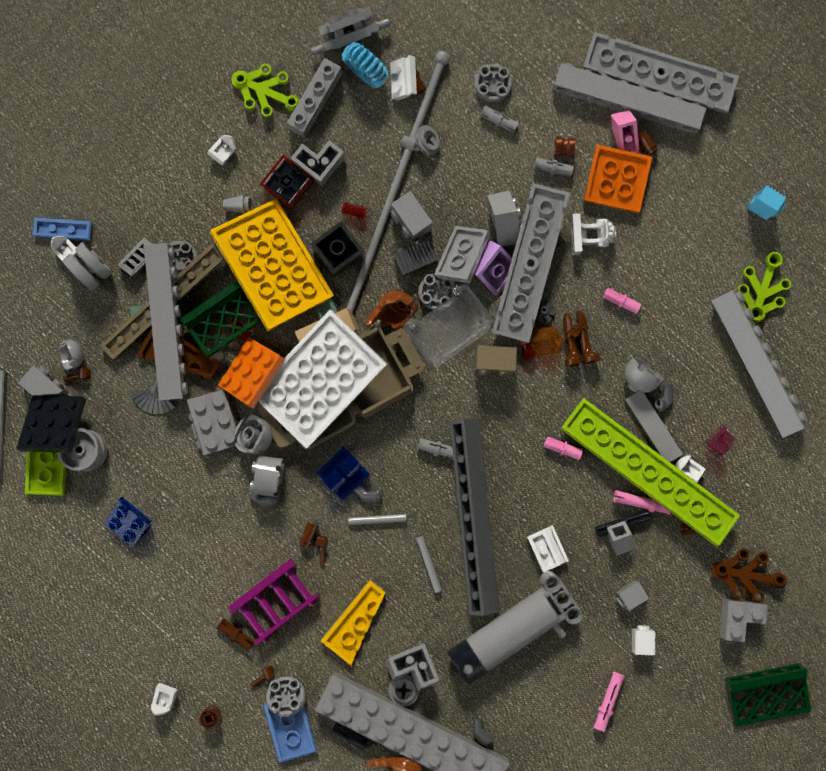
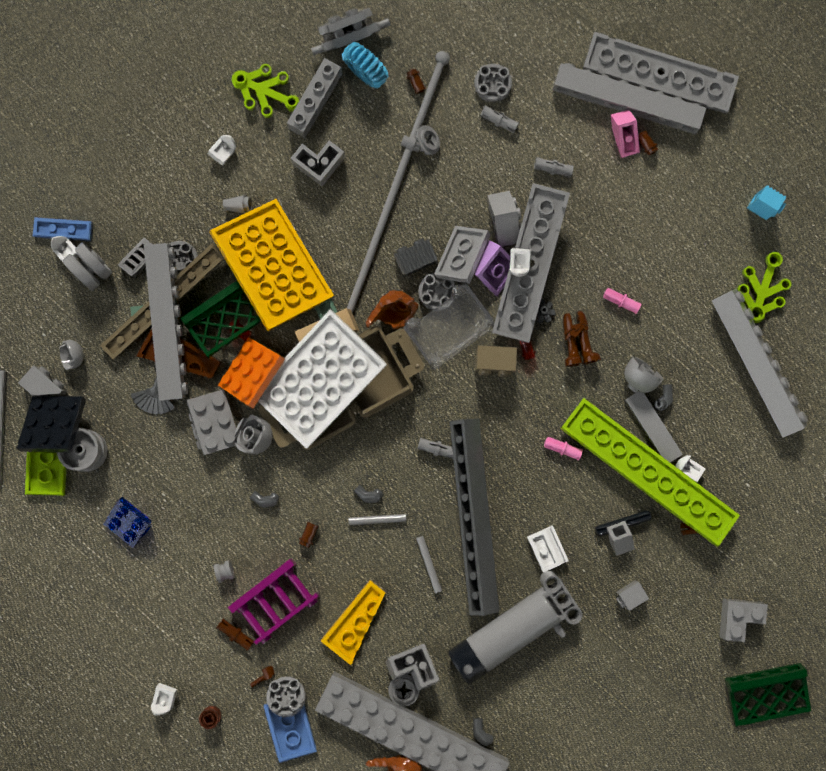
reddish brown hand [63,368,91,381] -> none
light grey brick [250,456,284,497] -> none
piece [260,155,314,210] -> none
pearl dark grey brick [311,221,365,277] -> none
reddish brown hand [315,535,328,563] -> none
clear blue plate [316,446,370,501] -> none
black axle [332,722,370,751] -> none
clear red pin [342,201,367,220] -> none
white plate [390,55,417,100] -> none
light grey brick [390,191,433,242] -> none
clear orange panel [530,326,563,356] -> none
copper wheel [554,136,575,157] -> none
white tile [570,213,616,255] -> none
orange plate [583,145,652,213] -> none
bright pink pin [593,671,625,732] -> none
bright pink pin [613,490,671,515] -> none
white brick [632,625,655,655] -> none
clear pink panel [705,425,734,455] -> none
reddish brown plant [711,548,787,603] -> none
none -> light grey wheel [214,560,235,583]
none -> white plate [510,248,531,277]

